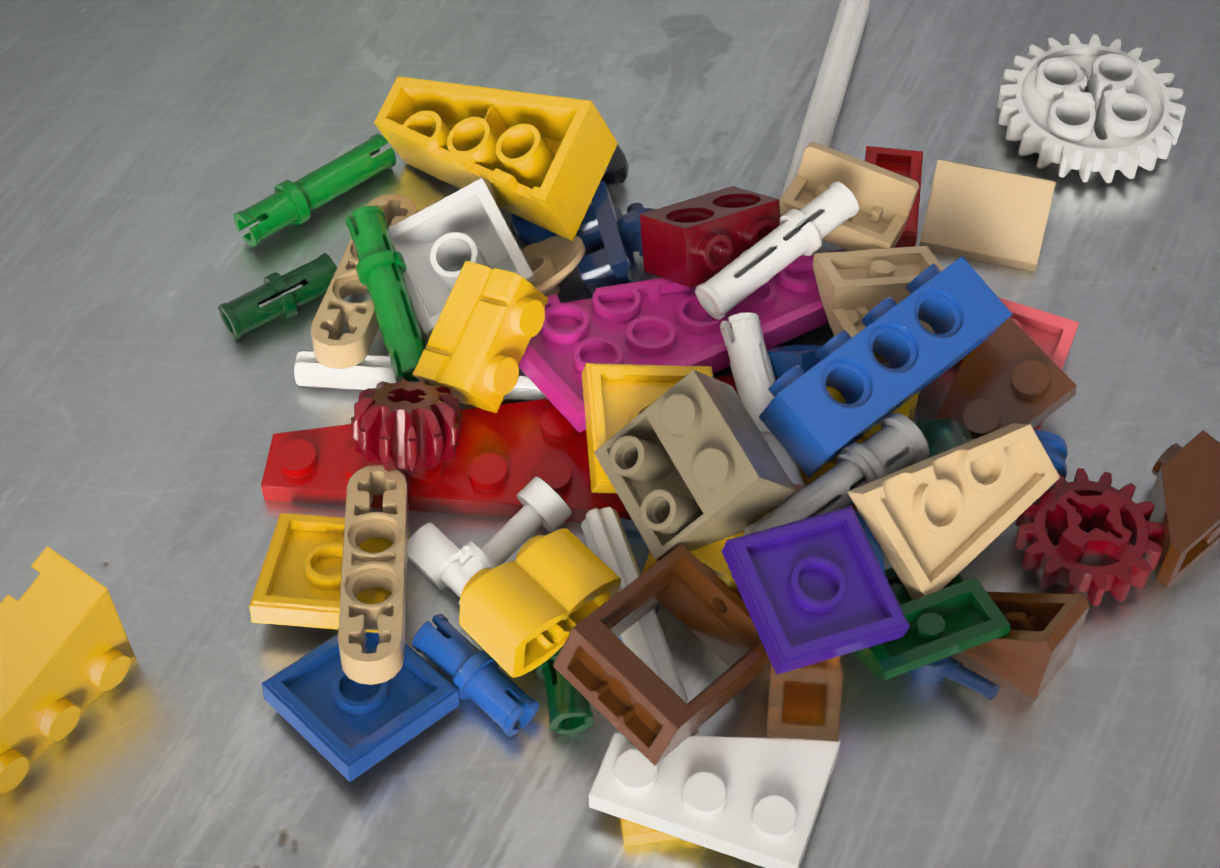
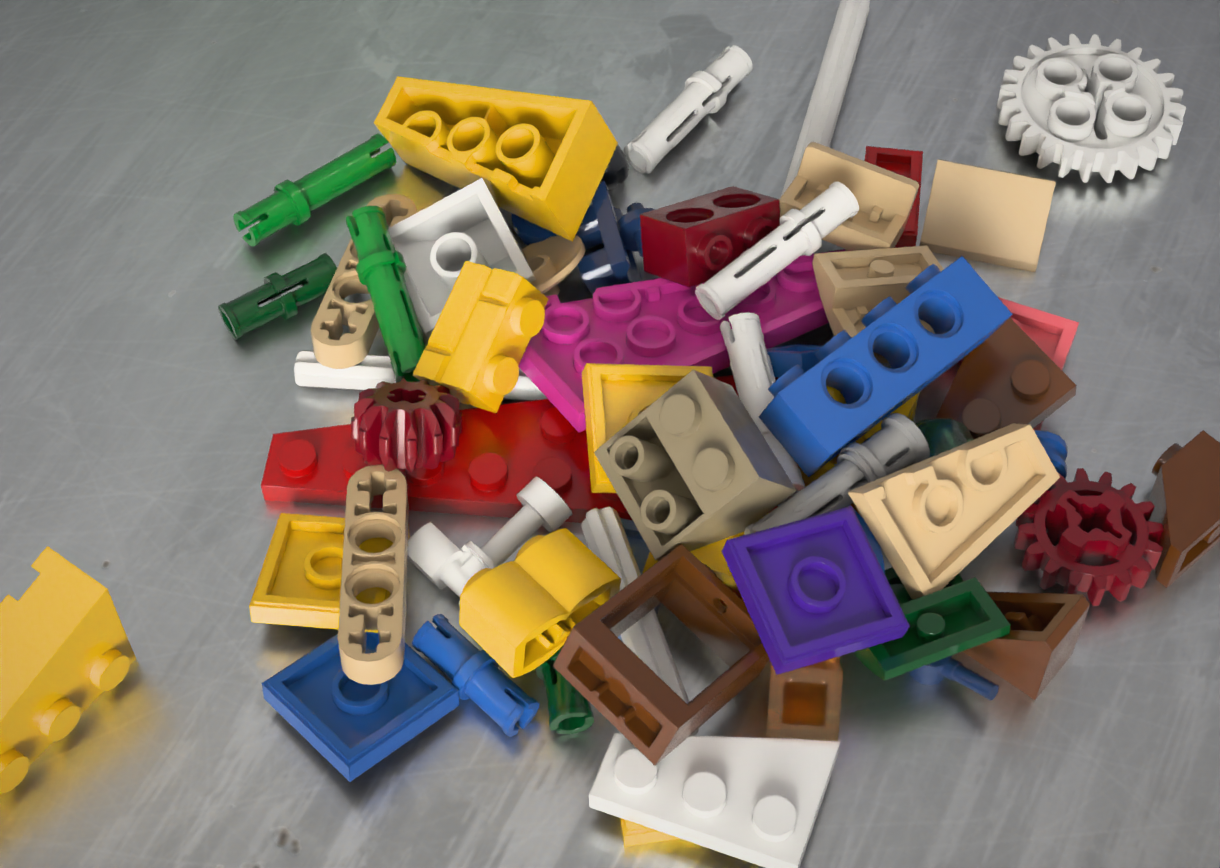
none -> white pin [623,45,753,174]

